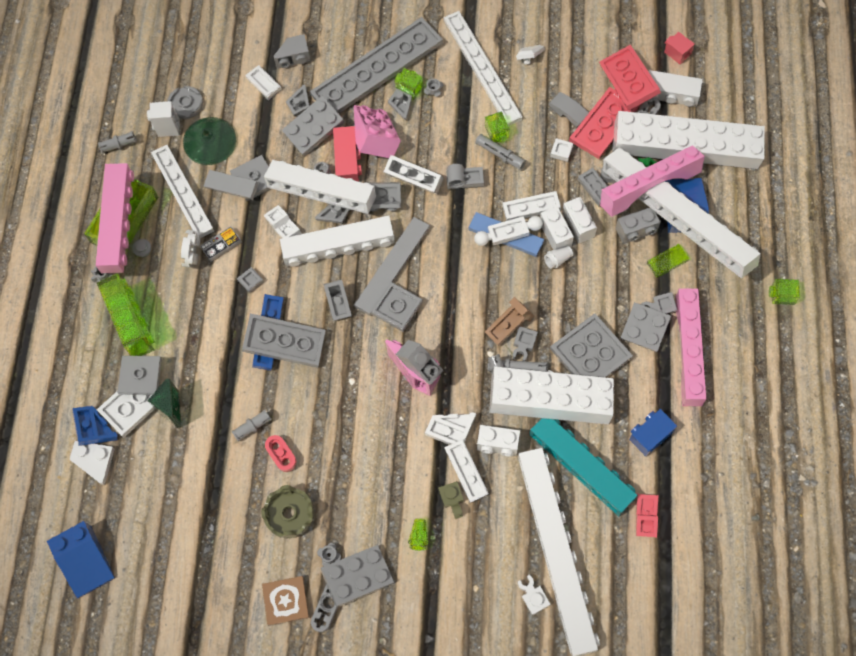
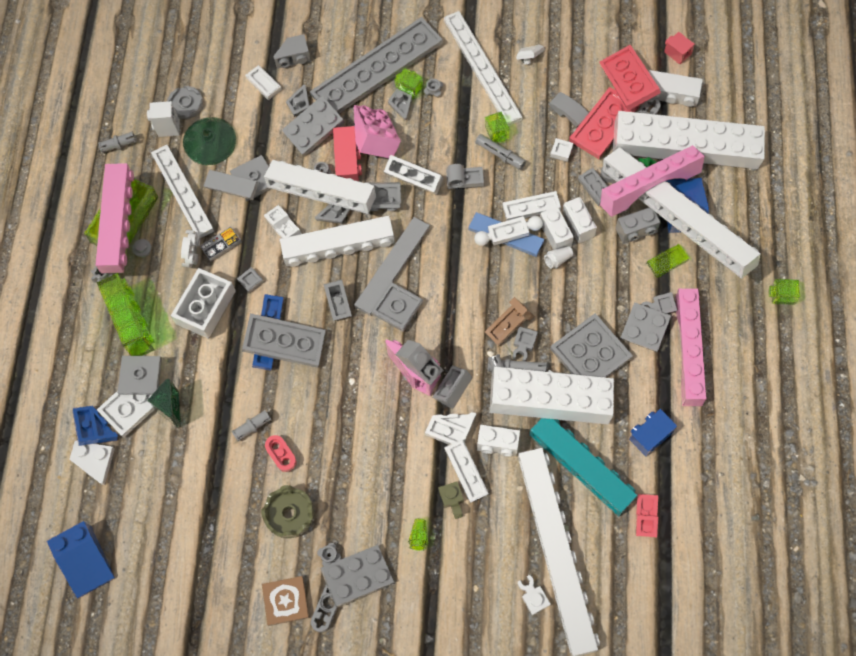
none -> white brick [171,268,236,339]
none -> light grey slope [433,365,472,409]

